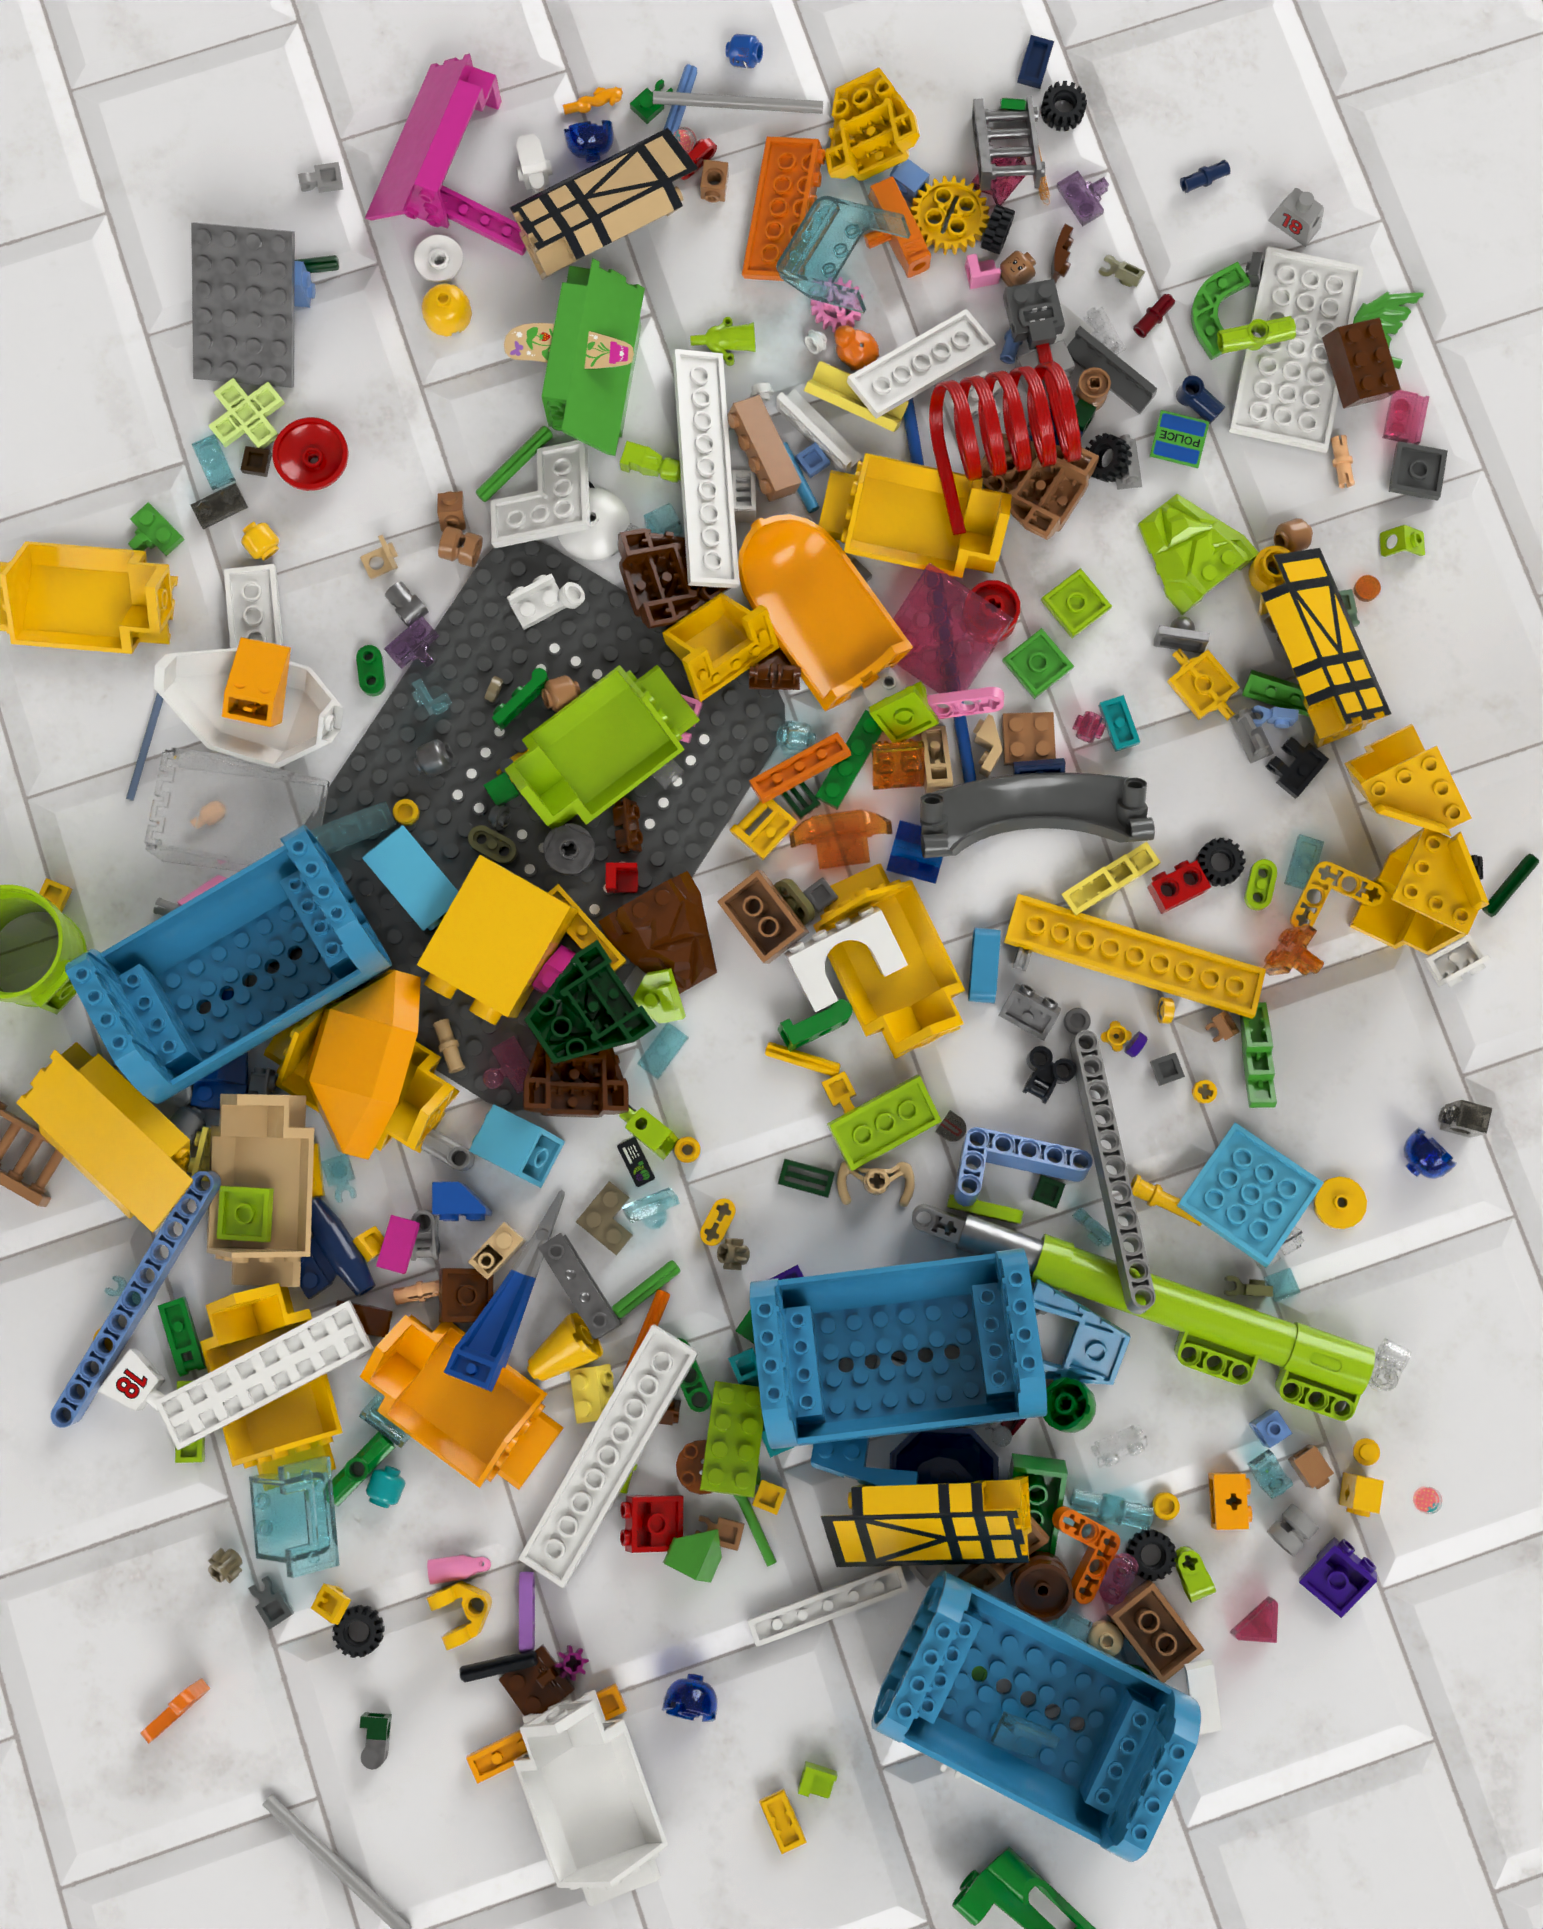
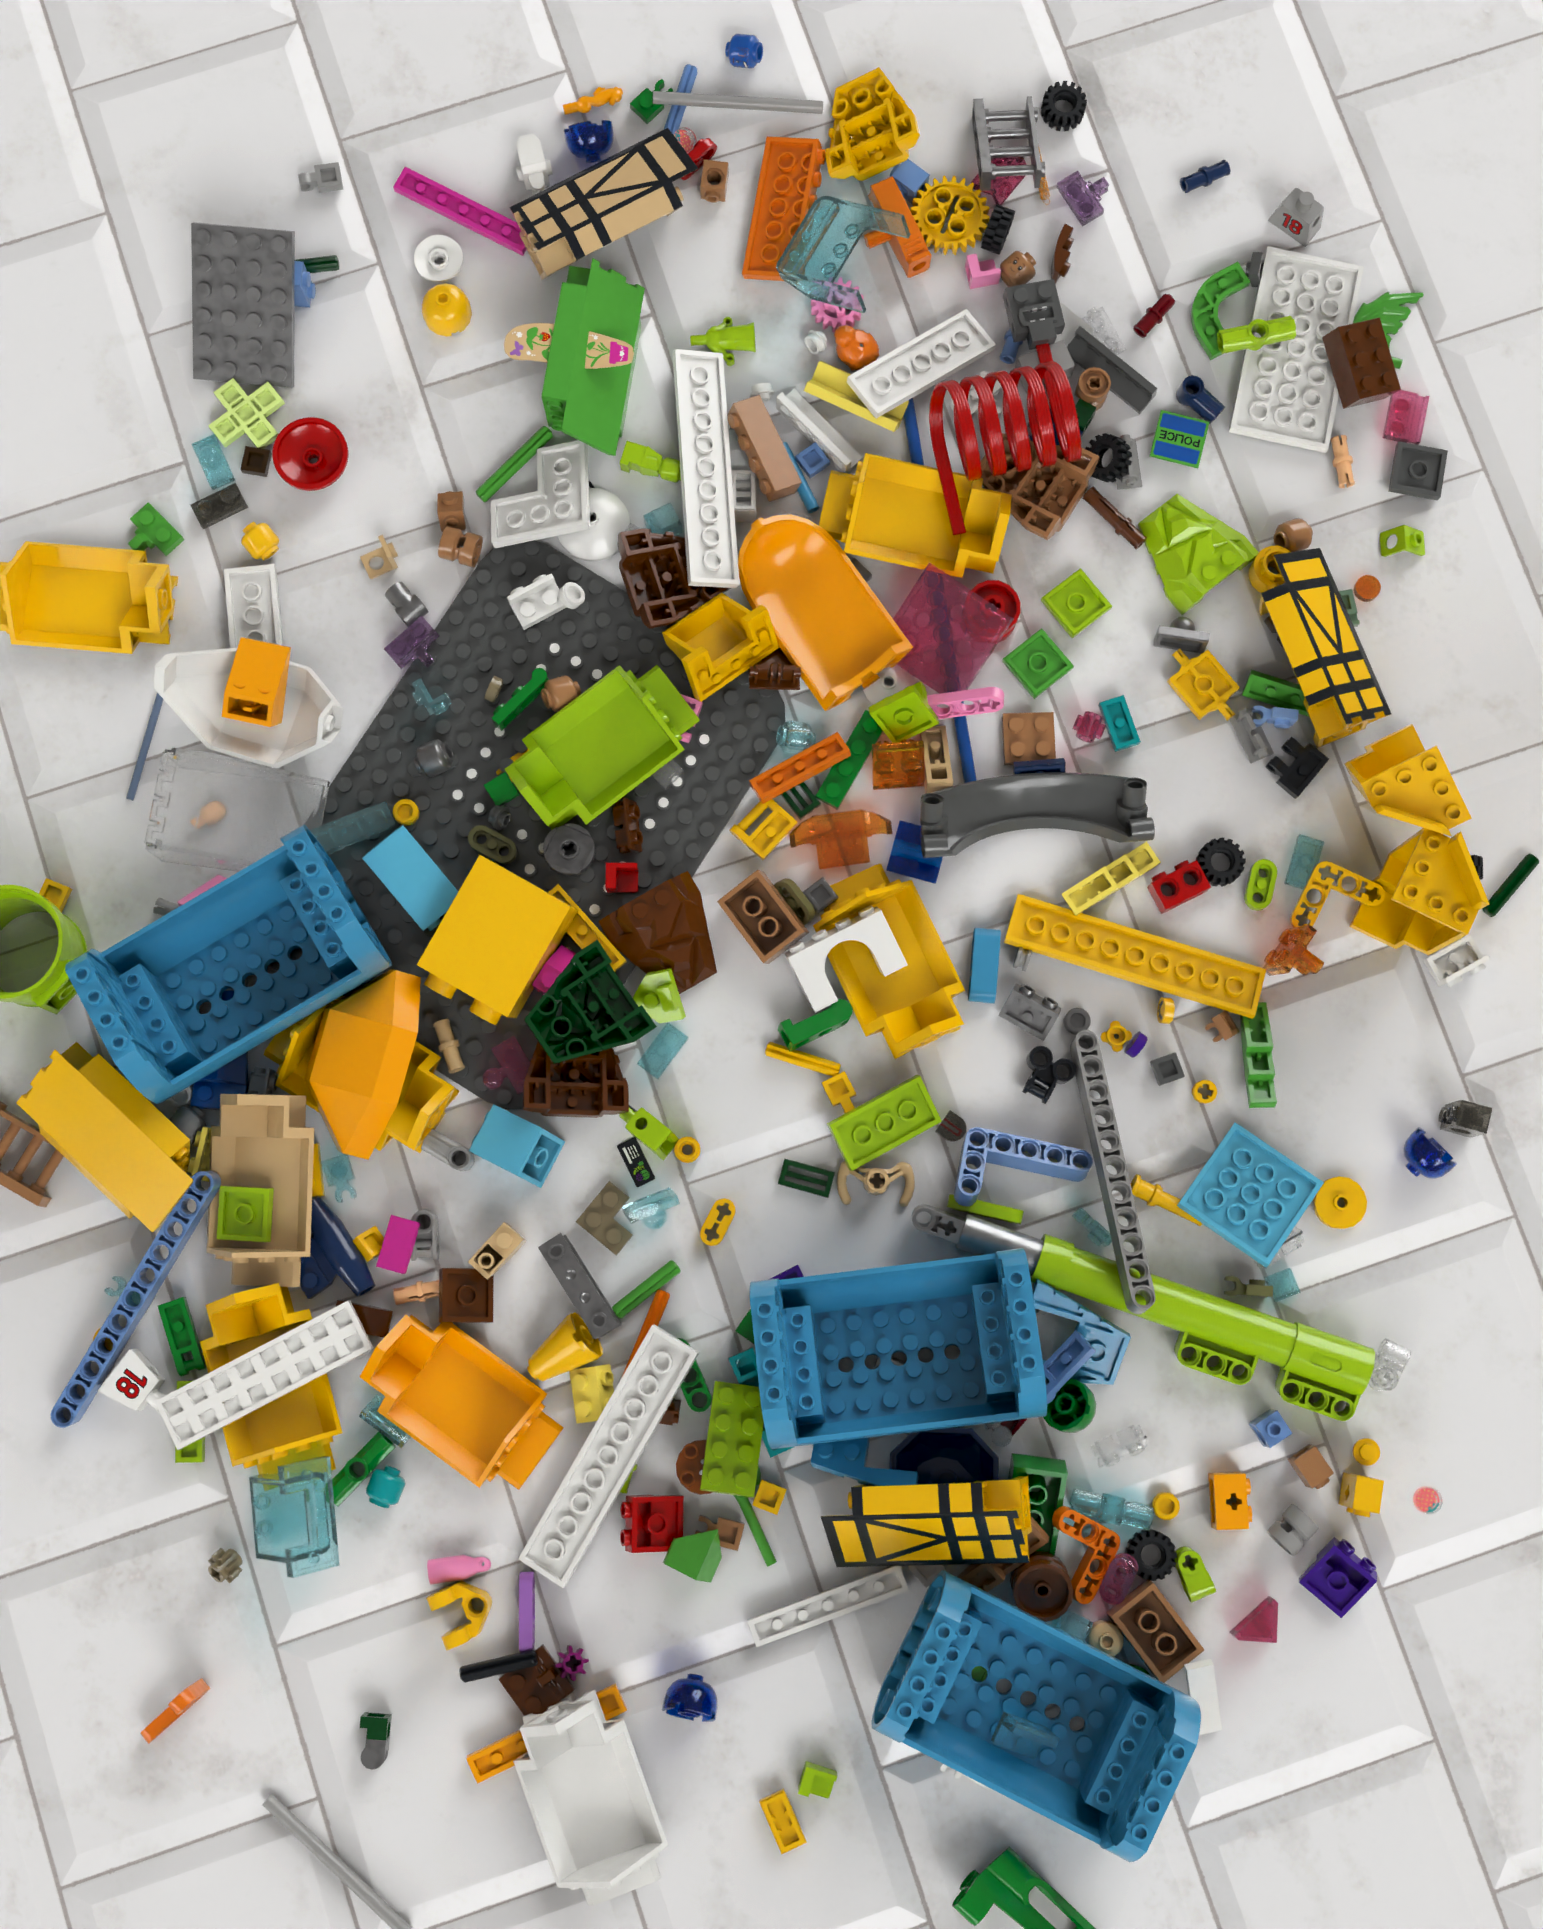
dark grey plate [248,1576,294,1630] -> none
yellow bracket [311,1583,351,1625] -> none
black tyre [332,1605,385,1658] -> none
green plate [356,645,386,696] -> none
dark pink panel [365,53,502,229] -> none
blue slope [432,1182,492,1221] -> none
blue plate [444,1190,565,1392] -> none
dark tan gear [717,1238,750,1270] -> none
tan slope [973,714,1003,778] -> none
green tile [999,98,1026,110] -> none
dark blue tile [1017,35,1054,89] -> none
dark green tile [1031,1175,1066,1209] -> none
olive plate [1098,255,1146,287] -> none
clear light blue bracket [1247,1449,1293,1499] -> none
none -> medium blue plate [1043,1330,1096,1404]
none -> reddish brown pin [1082,486,1147,549]

